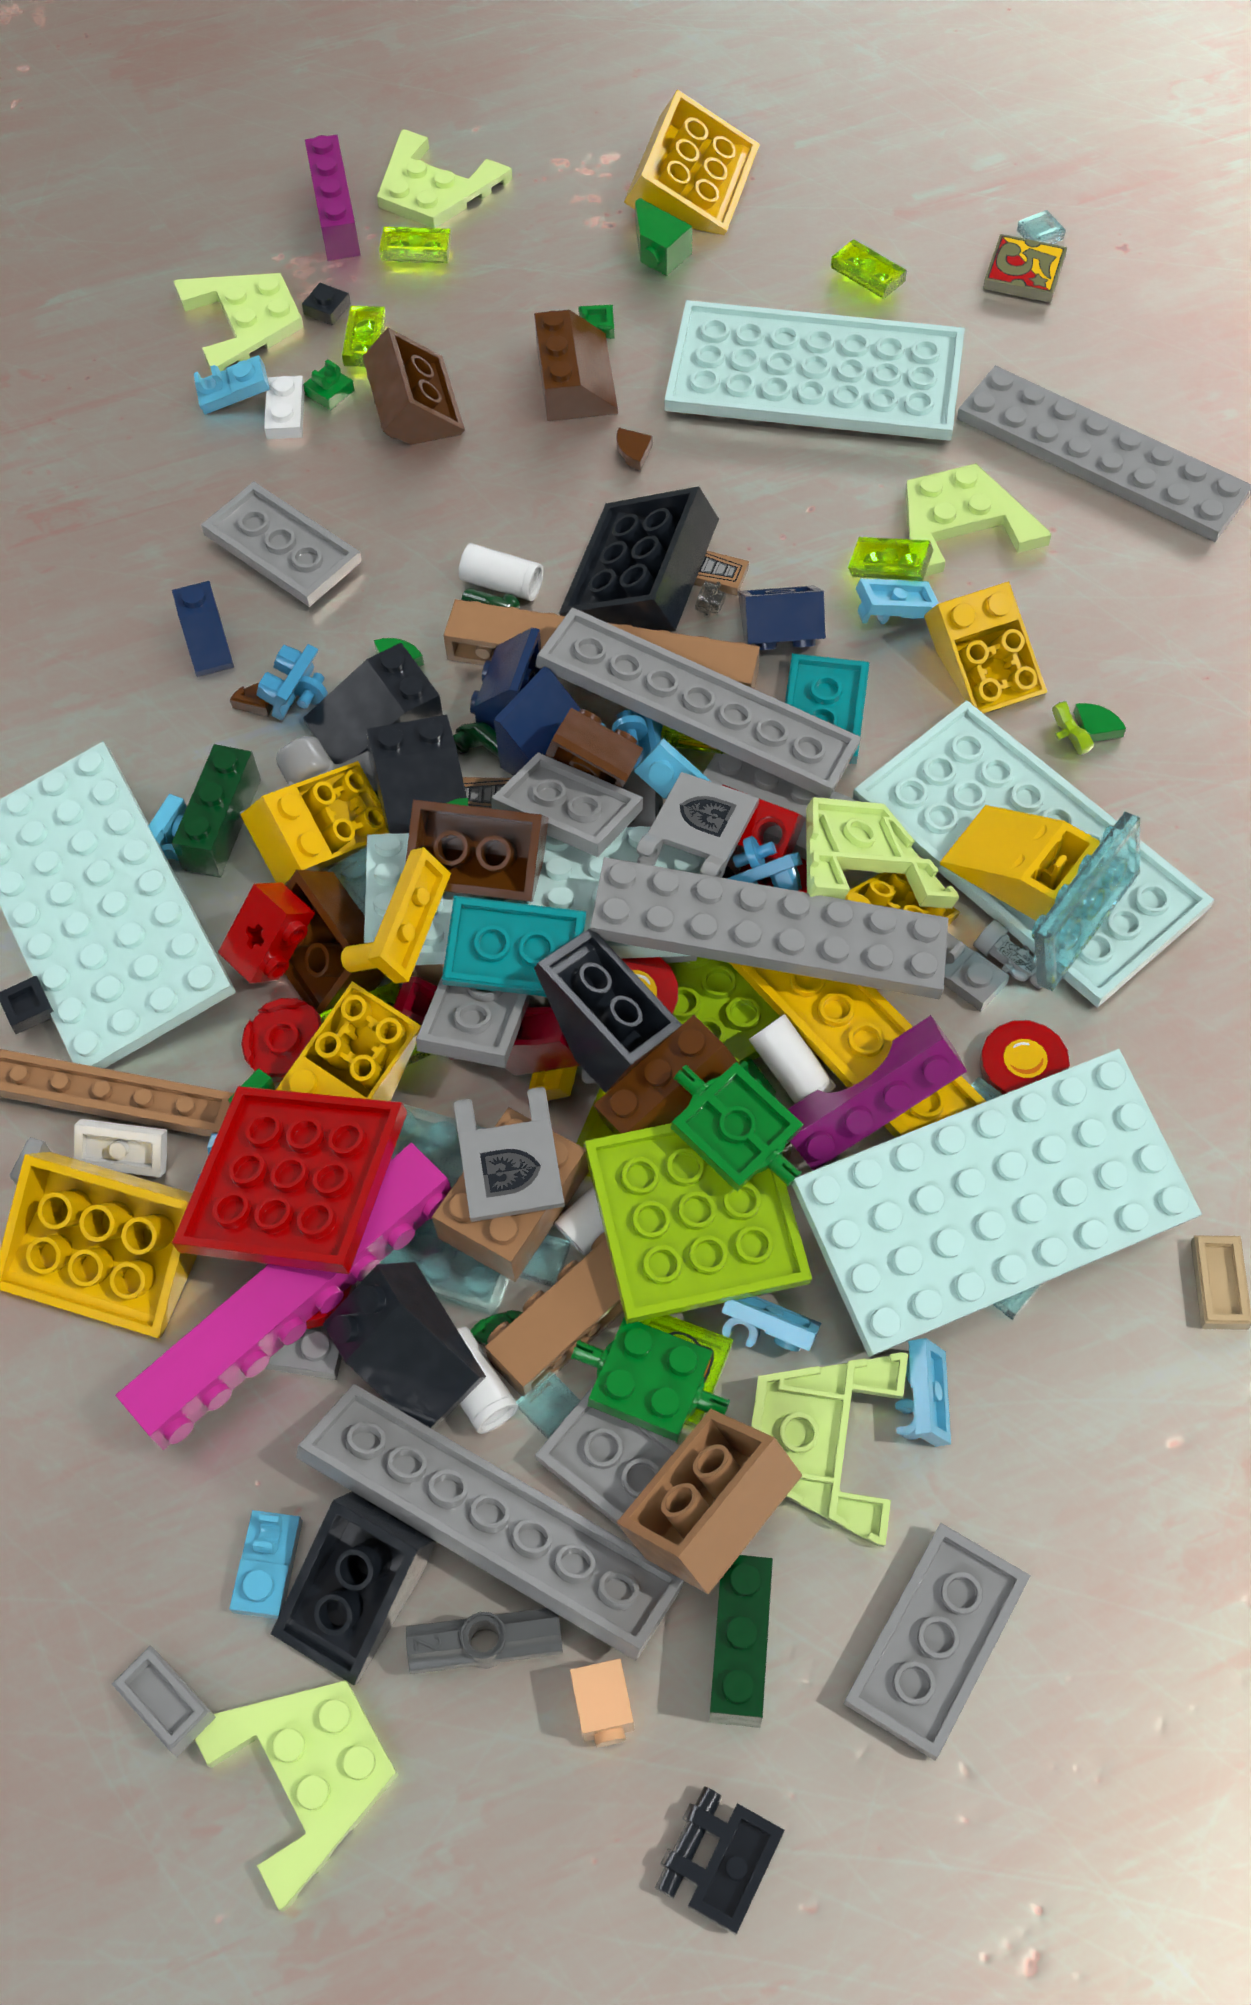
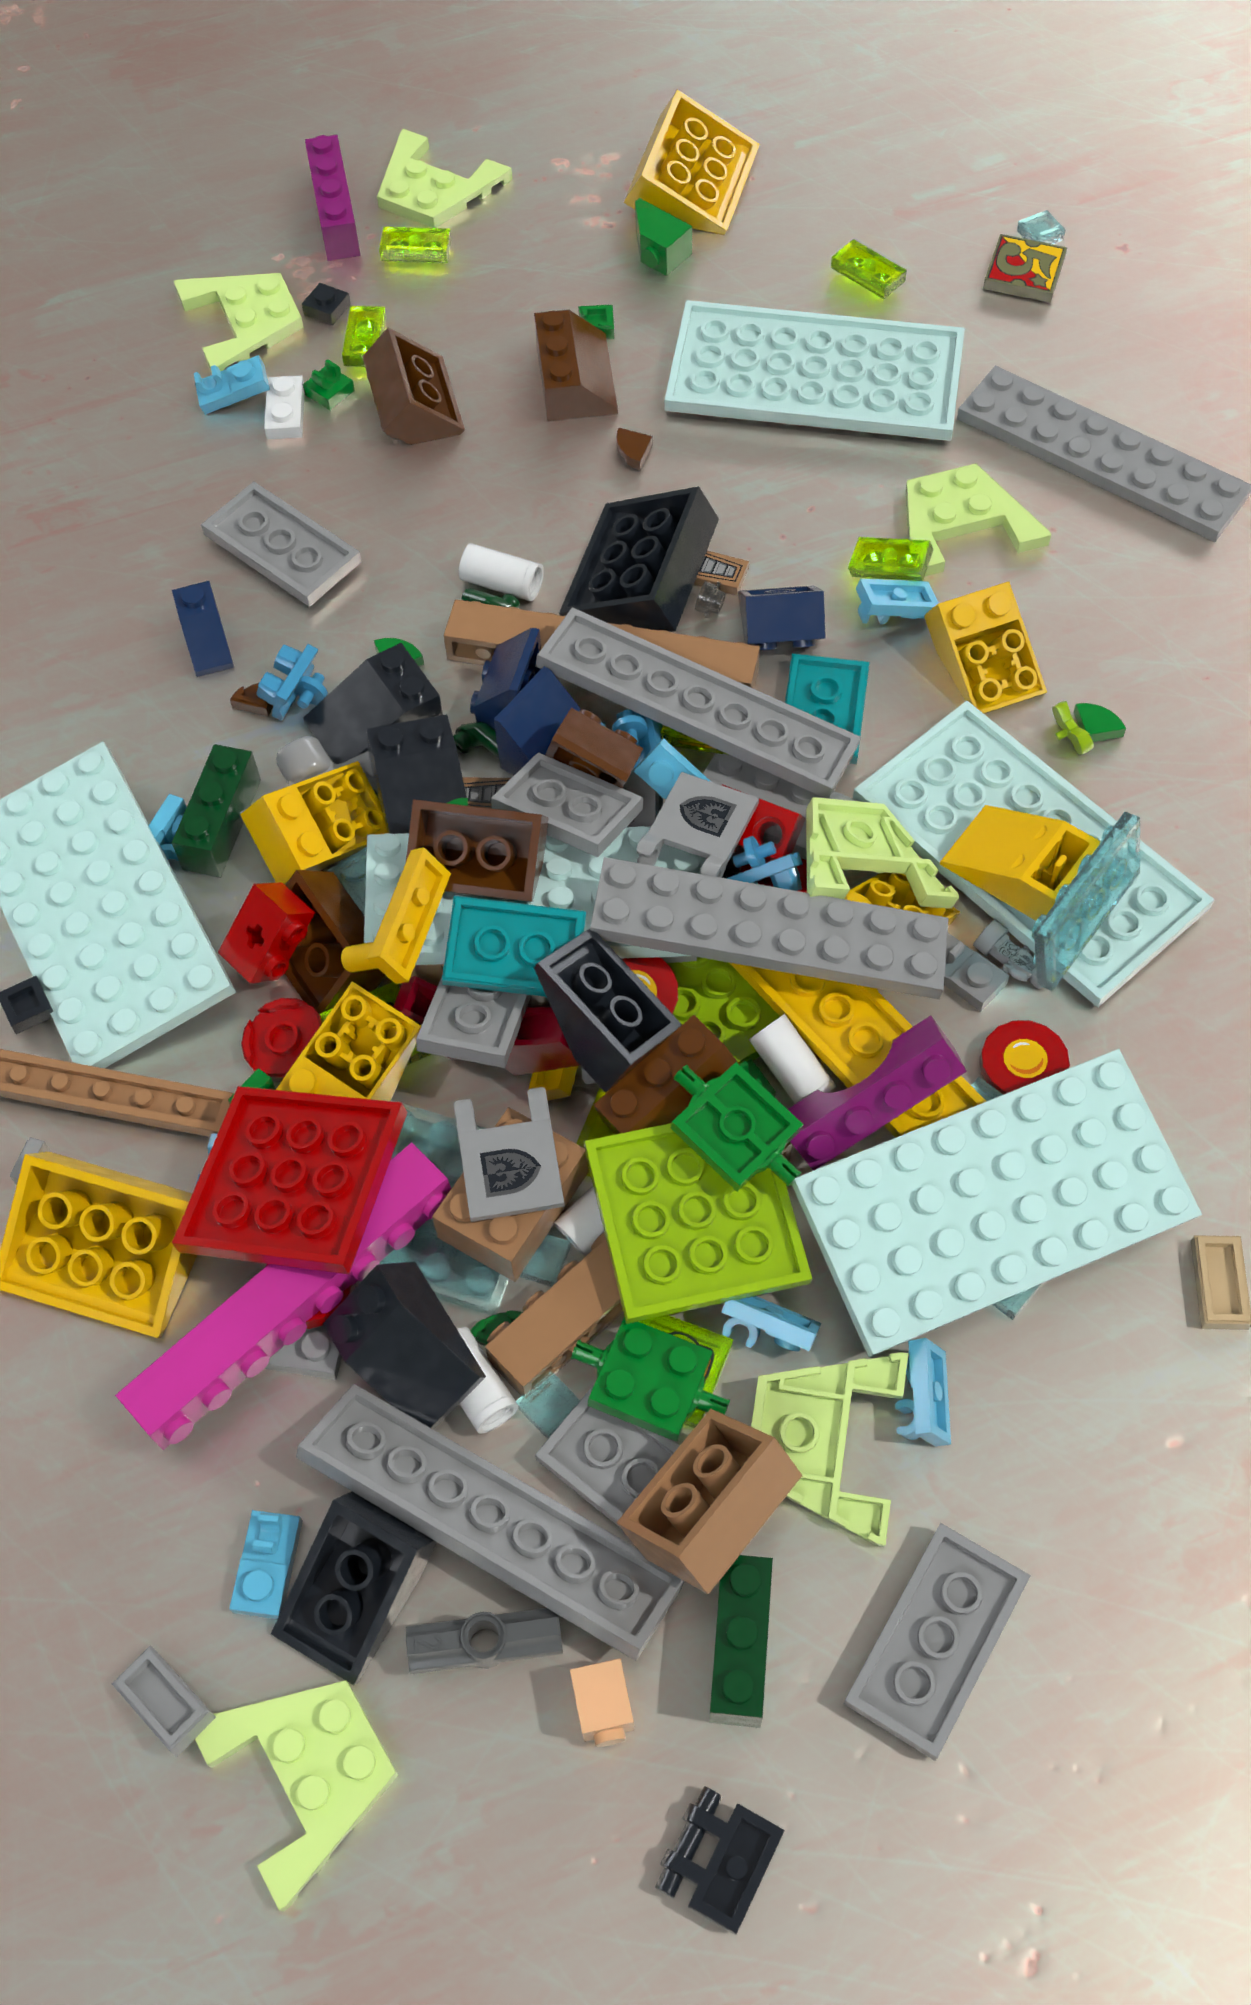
white plate [74,1119,167,1177] -> none

